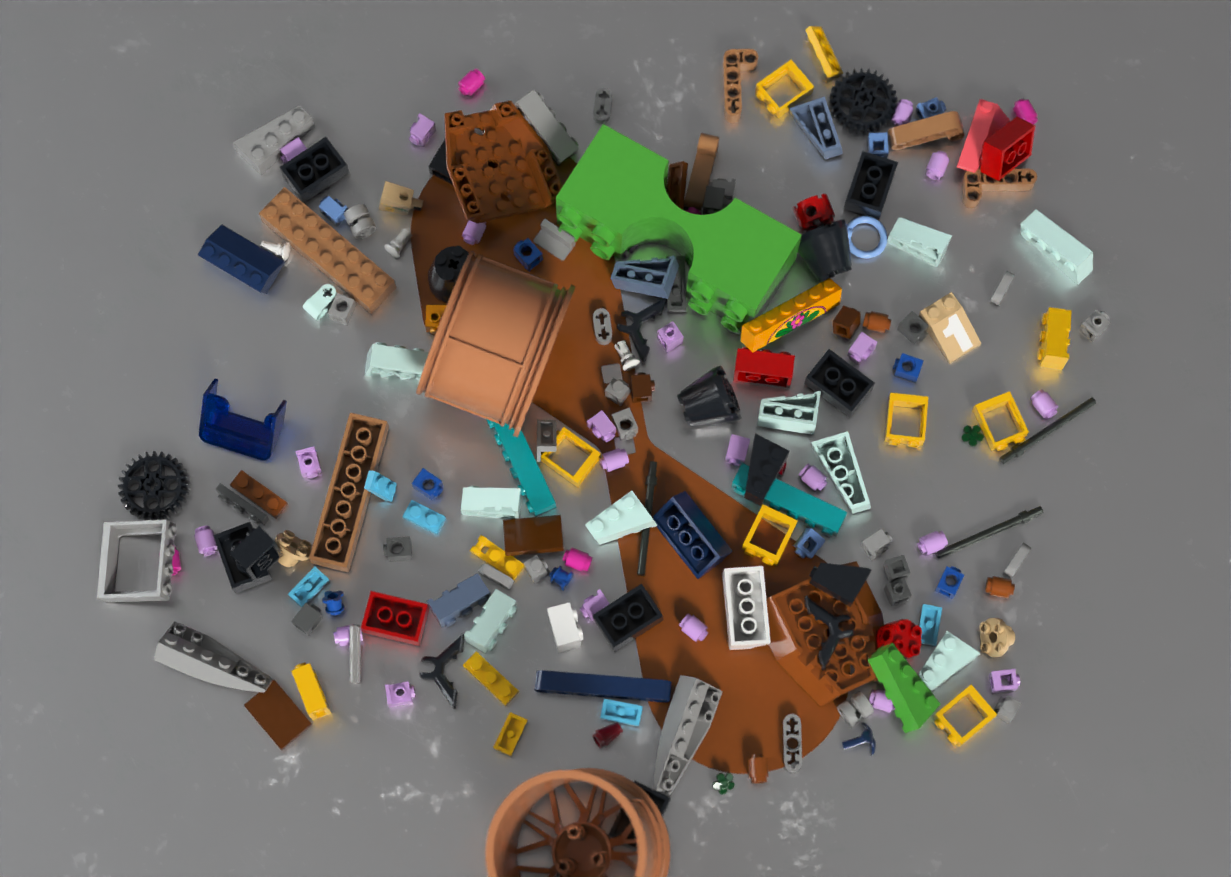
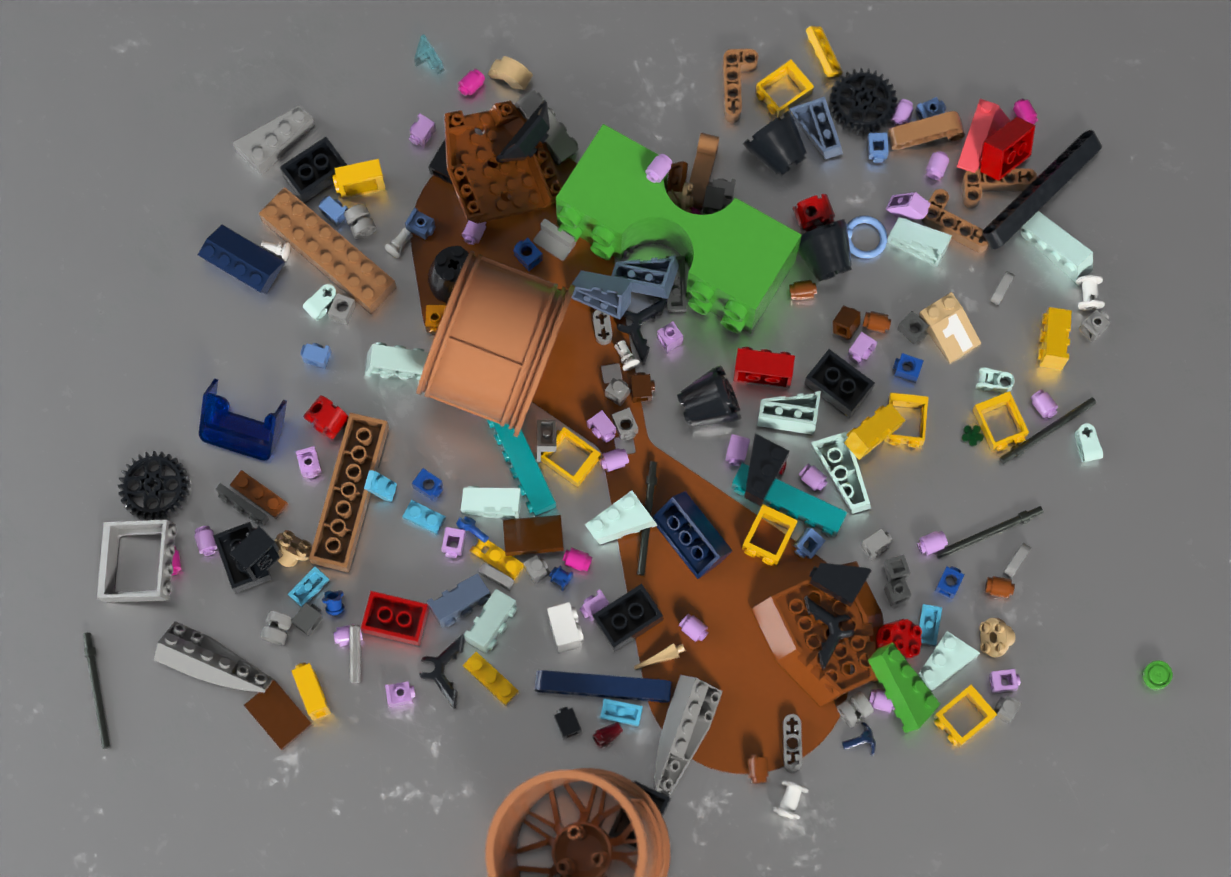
lavender brick [280,137,307,164] -> none
tan torso [379,181,423,215] -> none
dark grey brick [383,536,412,561] -> none
yellow plate [493,712,528,757] -> none
light grey beam [593,88,612,124] -> none
dark green plant [713,773,735,794] -> none
white slope [722,566,771,650] -> none
light orange brick [741,278,842,352] -> none
black brick [844,151,898,220] -> none
none -> pearl dark grey bar [83,632,110,749]
none -> light grey wheel [260,611,293,645]
none -> medium blue brick [300,343,332,369]
none -> red brick [303,395,349,440]
none -> yellow window [332,159,386,199]
none -> medium blue brick [405,208,436,240]
none -> clear light blue slope [414,35,444,74]
none -> lavender brick [441,527,466,558]
none -> blue bar [456,516,489,543]
none -> tan brick [488,56,533,90]
none -> black wedge [496,100,550,162]
none -> black brick [554,707,582,740]
none -> sand blue wedge [571,271,632,319]
none -> tan piece [634,643,686,670]
none -> lavender brick [645,154,672,183]
none -> tan plate [667,182,694,213]
none -> black cone [743,111,807,176]
none -> white hose [773,781,808,819]
none -> dark orange brick [789,280,817,301]
none -> yellow wedge [844,403,906,460]
none -> lavender brick [886,192,930,220]
none -> medium nougat beam [922,189,989,252]
none -> light aqua piece [976,368,1015,394]
none -> black beam [982,130,1102,249]
none -> light aqua piece [1075,423,1103,463]
none -> white hose [1076,275,1105,311]
none -> bright green wheel [1143,660,1173,690]

